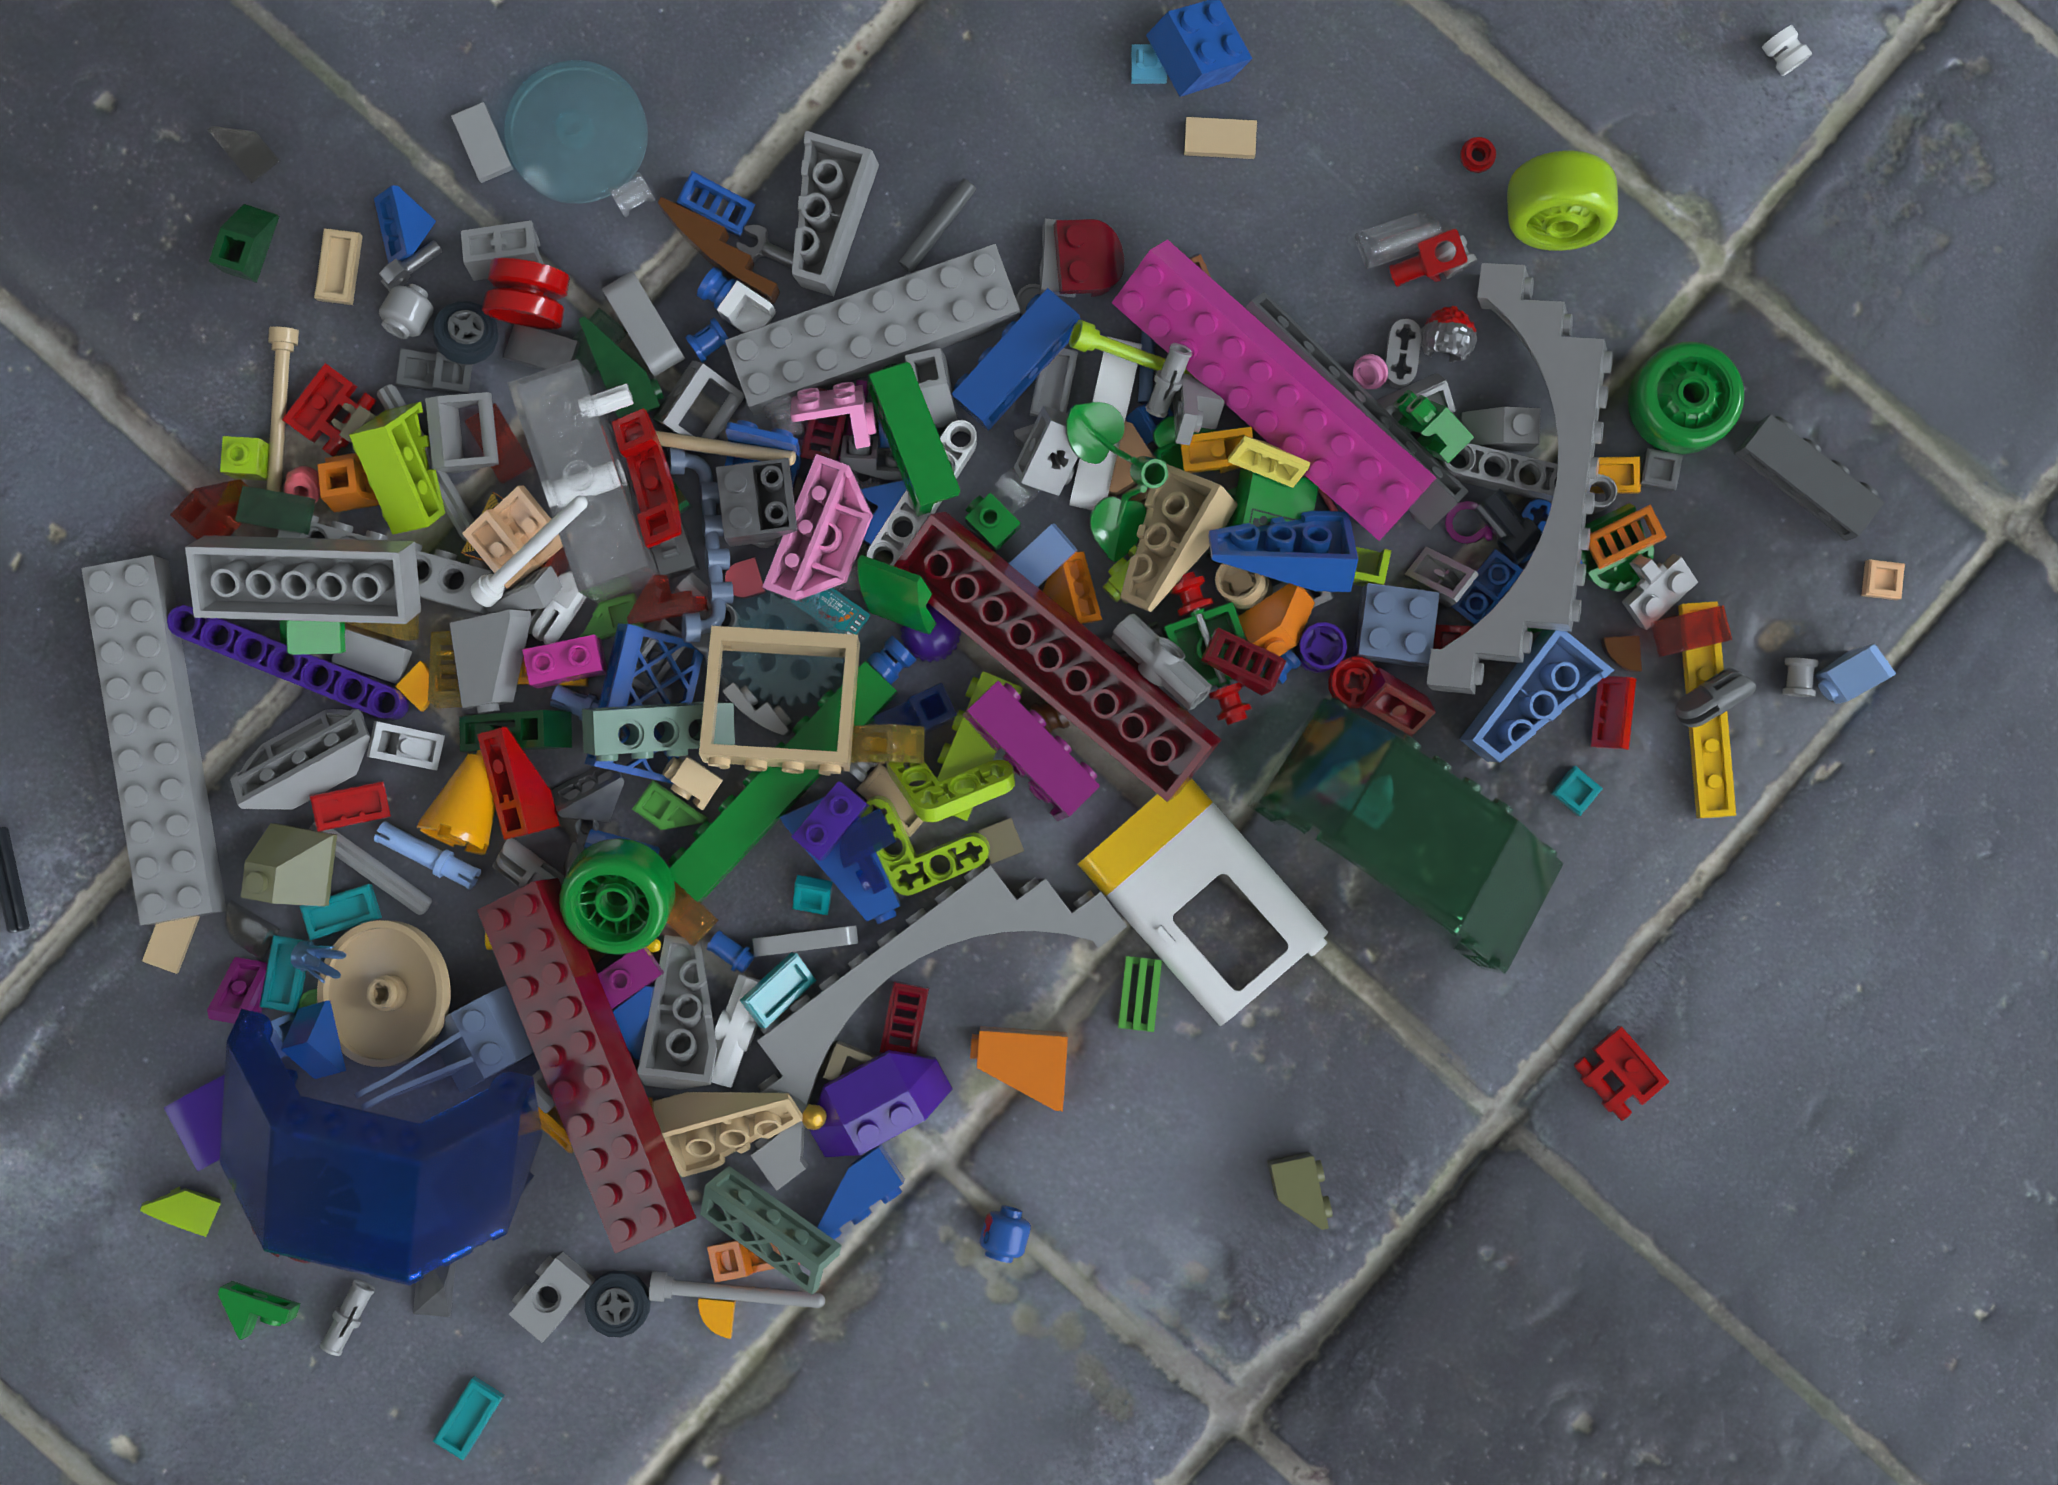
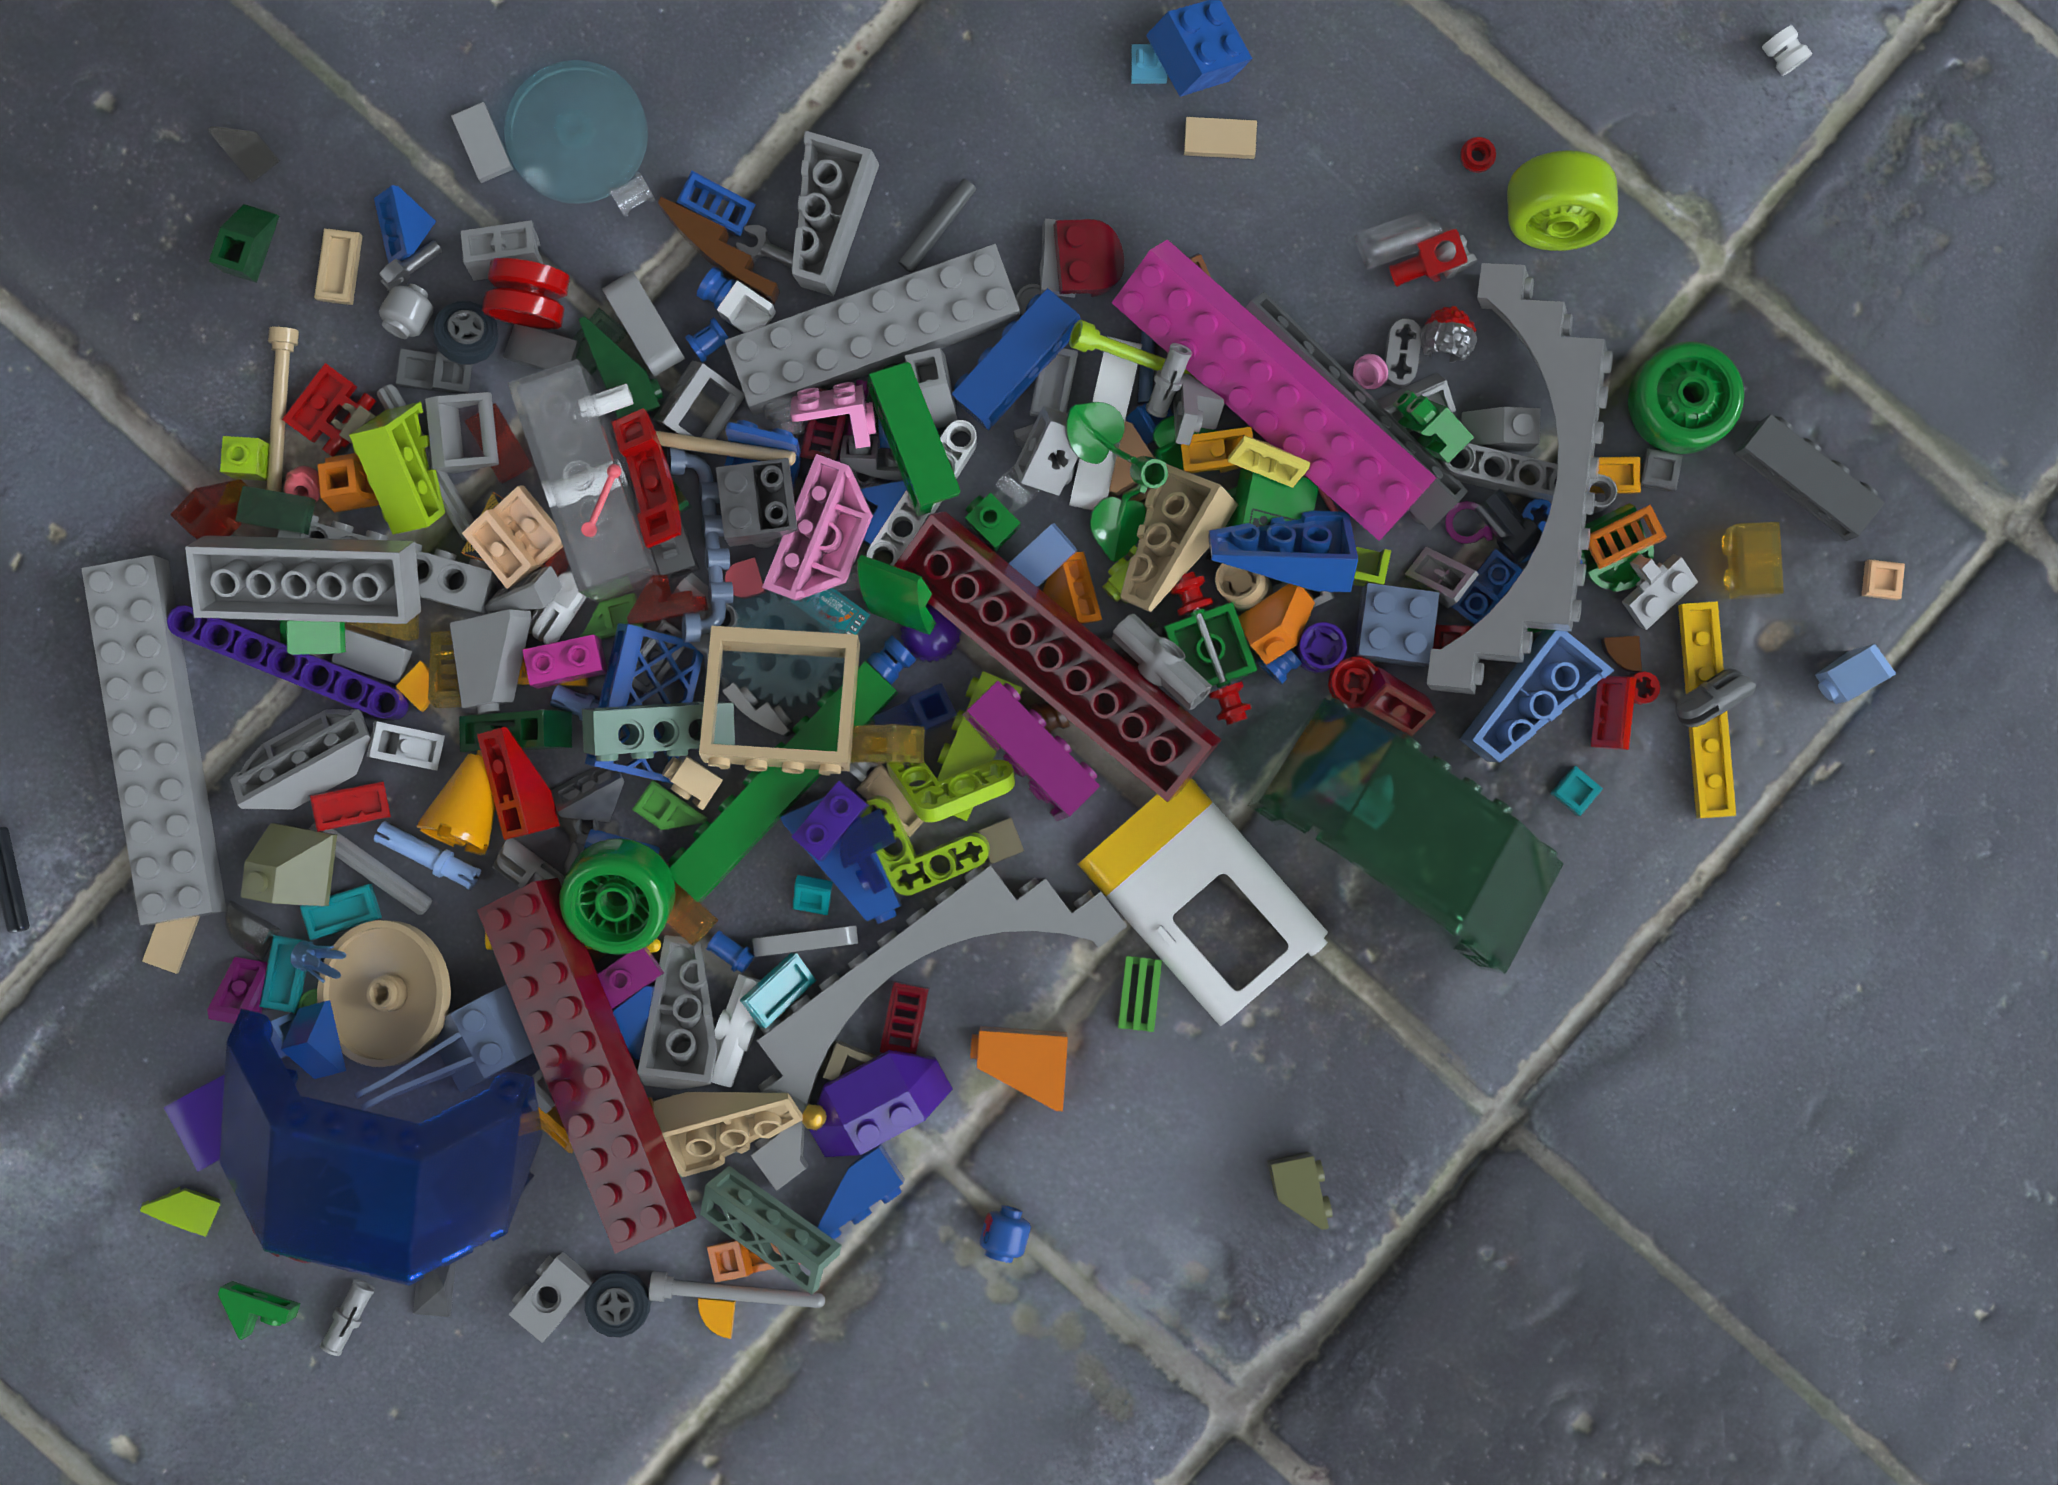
teal tile [432,1376,505,1461] -> none
white piece [470,495,588,607] -> none
dark red slope [1201,628,1286,696] -> none
red plate [1573,1026,1670,1121] -> none
clear red tile [1651,605,1732,657] -> none
light grey bush [1782,658,1818,697] -> none
none -> coral hinge [581,464,622,537]
none -> red bush [1630,671,1661,705]
none -> clear yellow brick [1722,522,1784,599]

